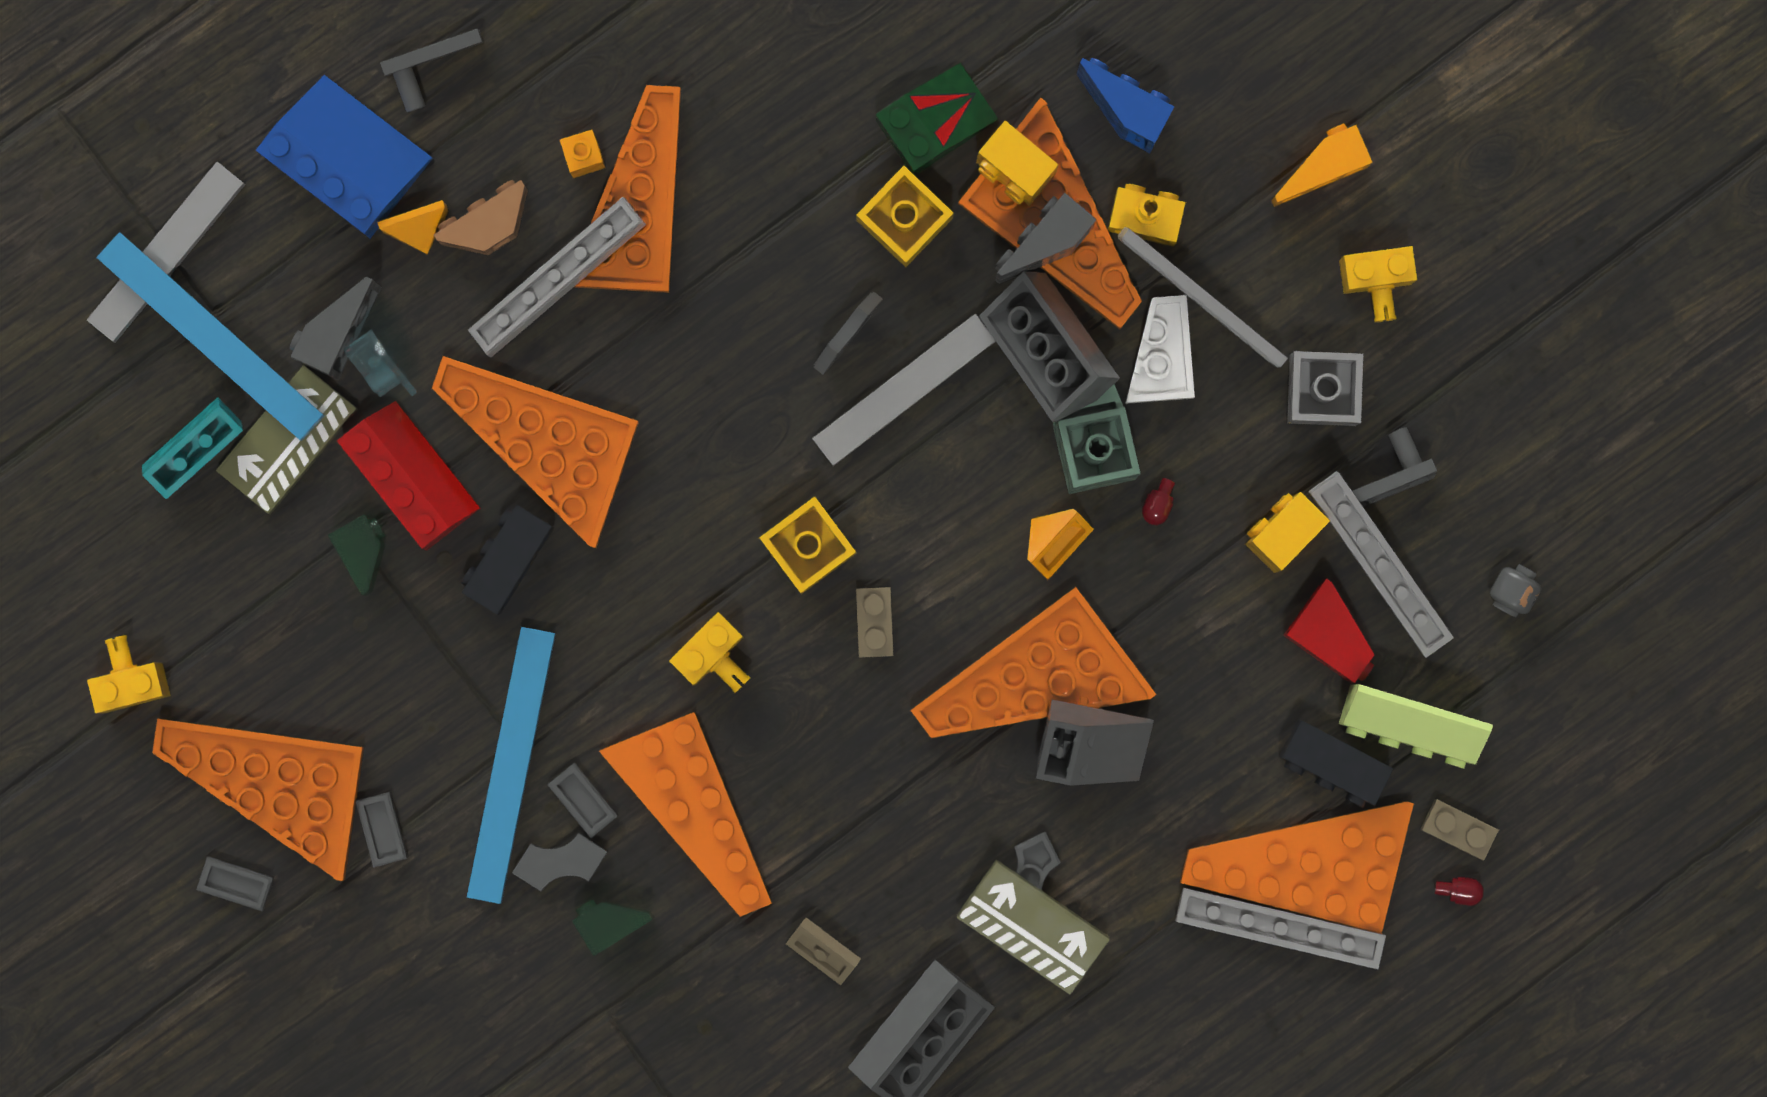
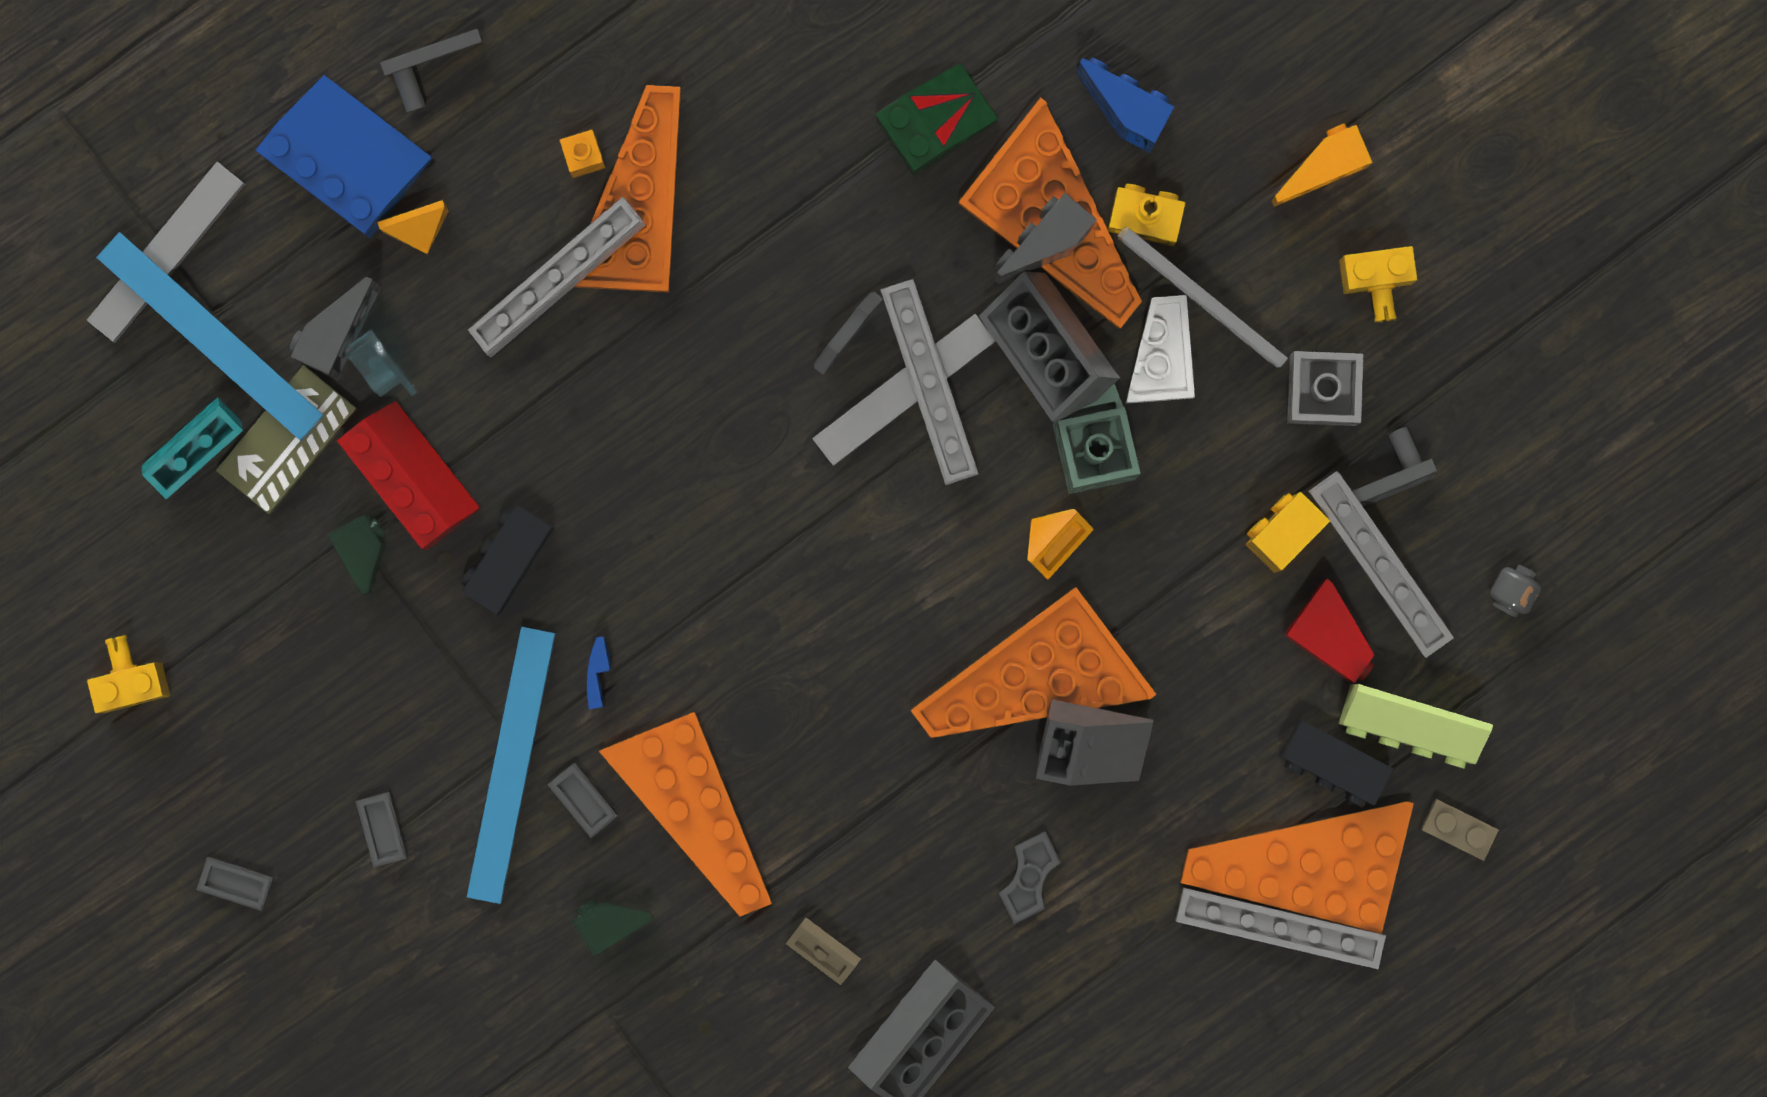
orange wing [152,719,364,881] -> none
orange wing [432,356,639,548] -> none
medium nougat slope [434,180,528,255] -> none
dark grey tile [512,833,608,891] -> none
yellow brick [669,612,751,693] -> none
yellow brick [759,497,856,594] -> none
yellow brick [856,166,954,267] -> none
dark tan plate [856,587,893,658] -> none
olive tile [957,860,1110,994] -> none
yellow brick [976,121,1059,206] -> none
dark red cylinder [1142,478,1175,525] -> none
dark red cylinder [1435,877,1484,906] -> none
none -> blue slope [587,636,612,710]
none -> light grey tile [881,279,978,485]

